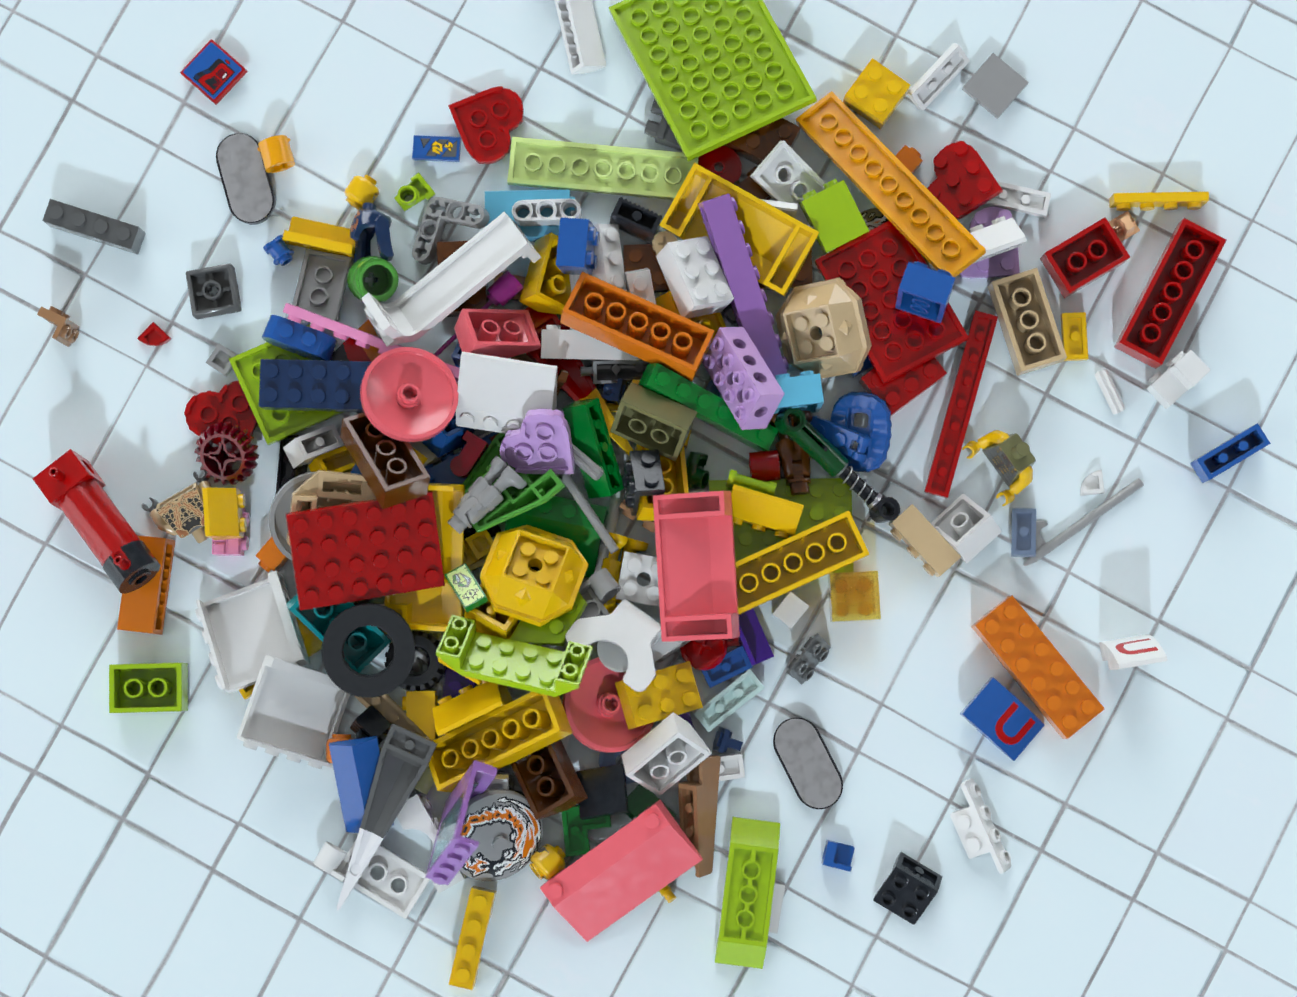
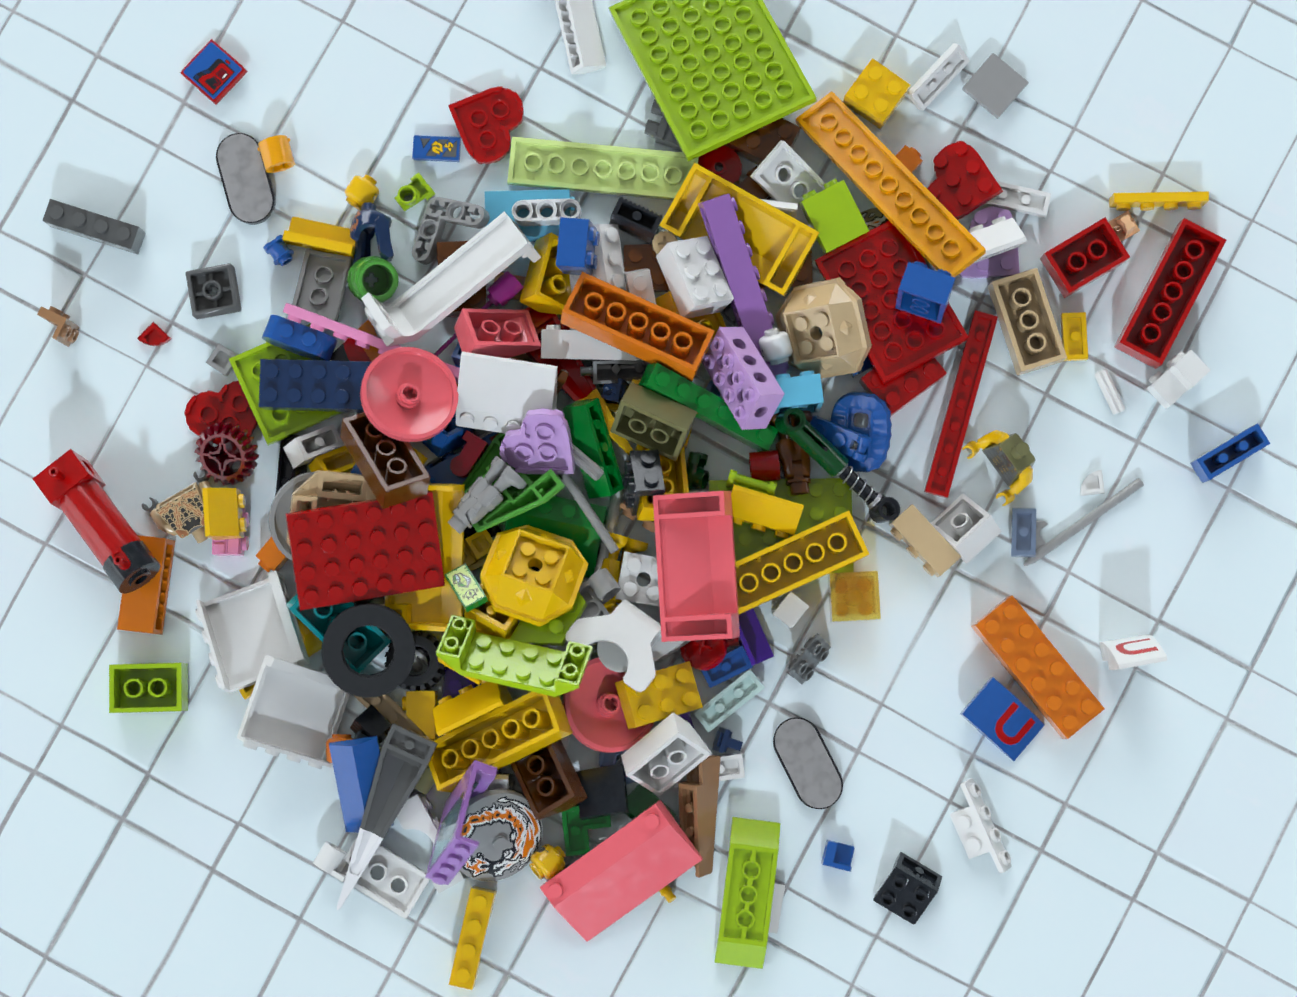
none -> white head [759,328,793,365]

